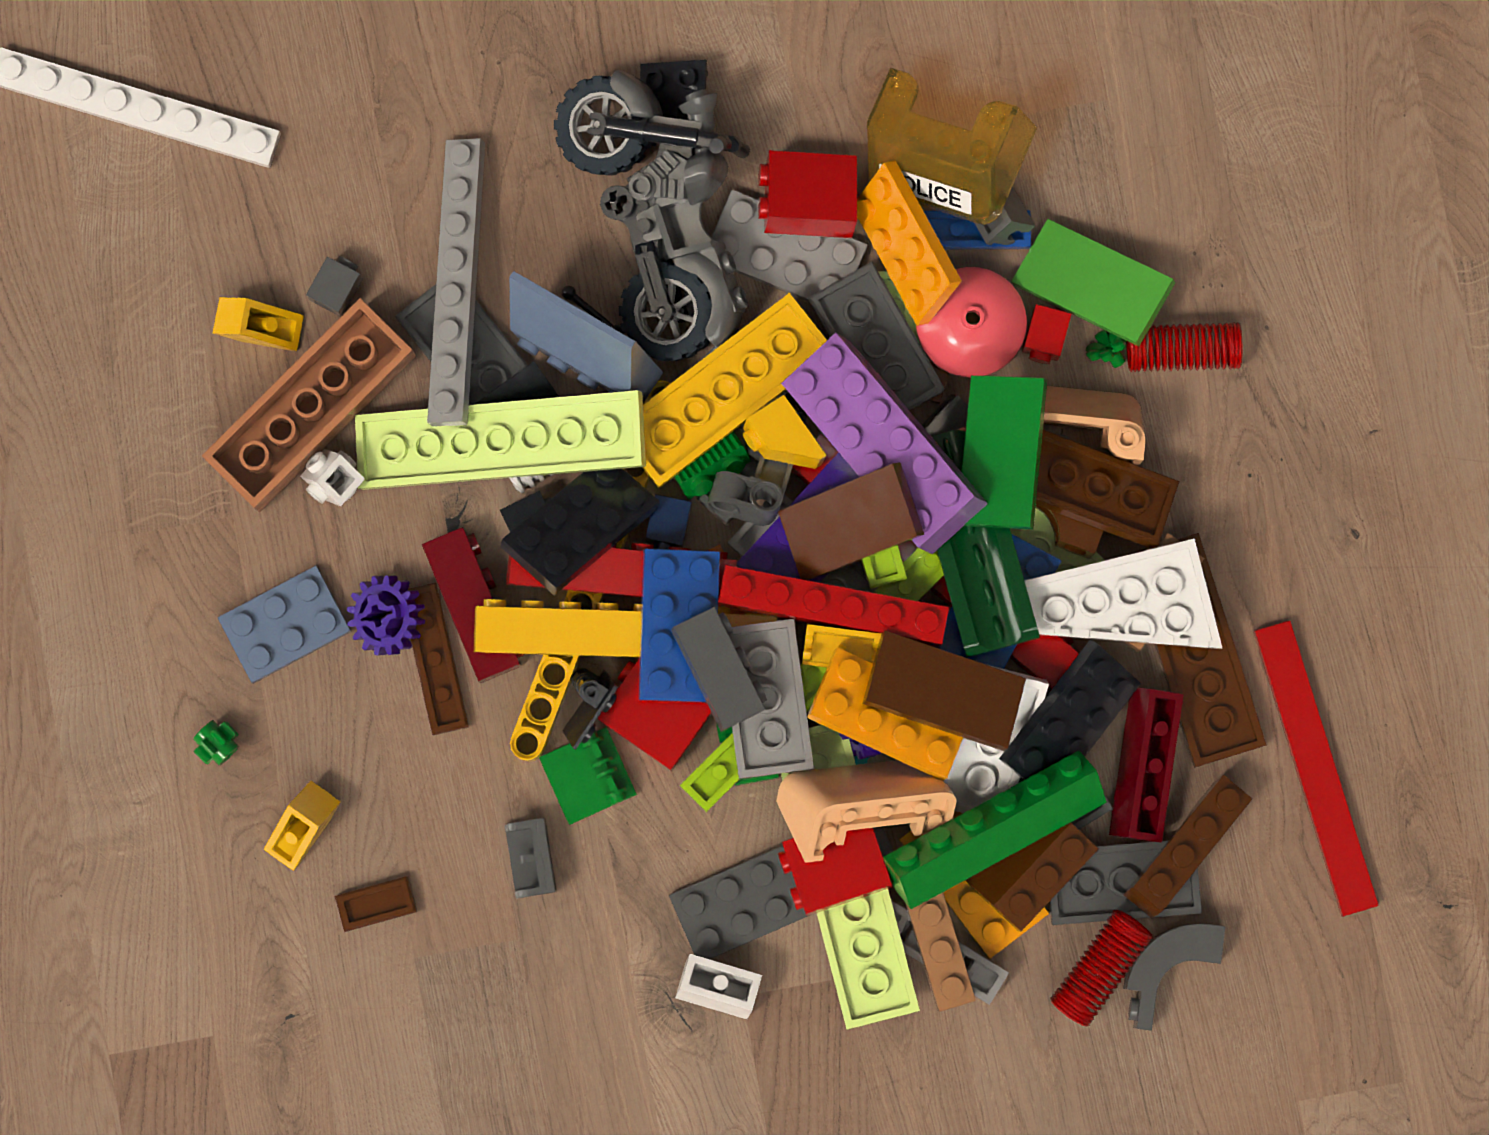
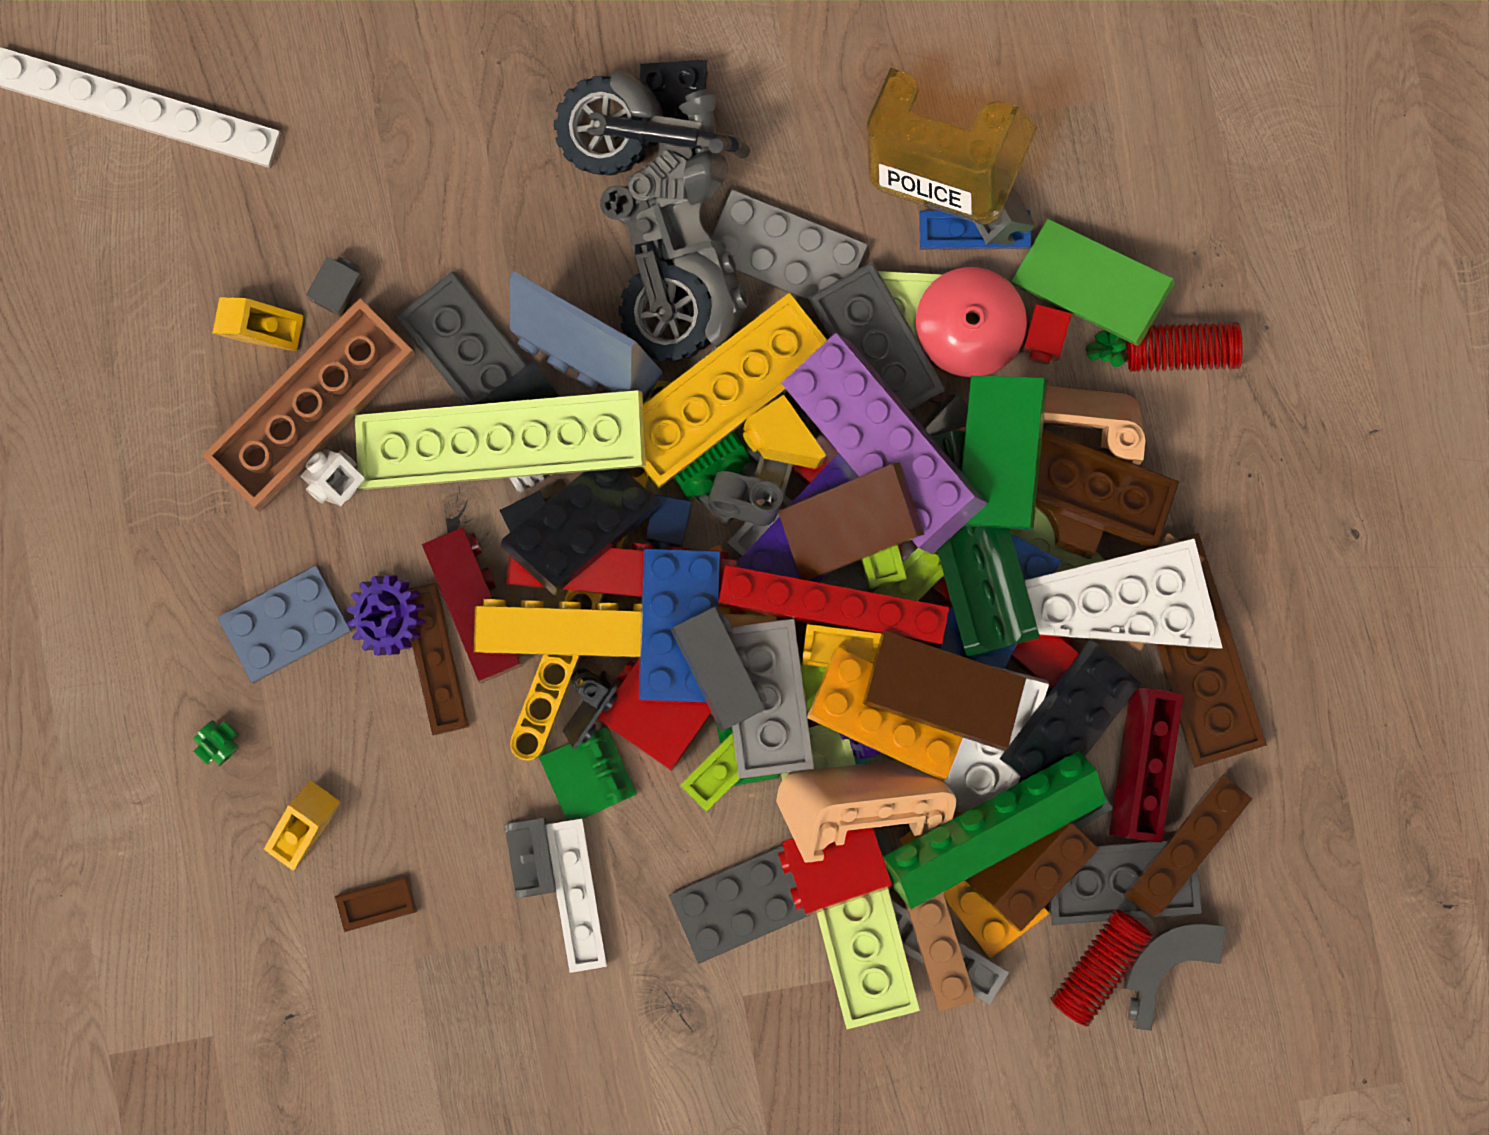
light grey plate [427,138,485,426] -> none
black hinge [561,285,624,334] -> none
white brick [675,954,762,1019] -> none
red brick [758,150,857,238] -> none
light orange plate [857,161,962,326] -> none
red tile [1253,620,1379,917] -> none
none -> white plate [545,818,607,973]

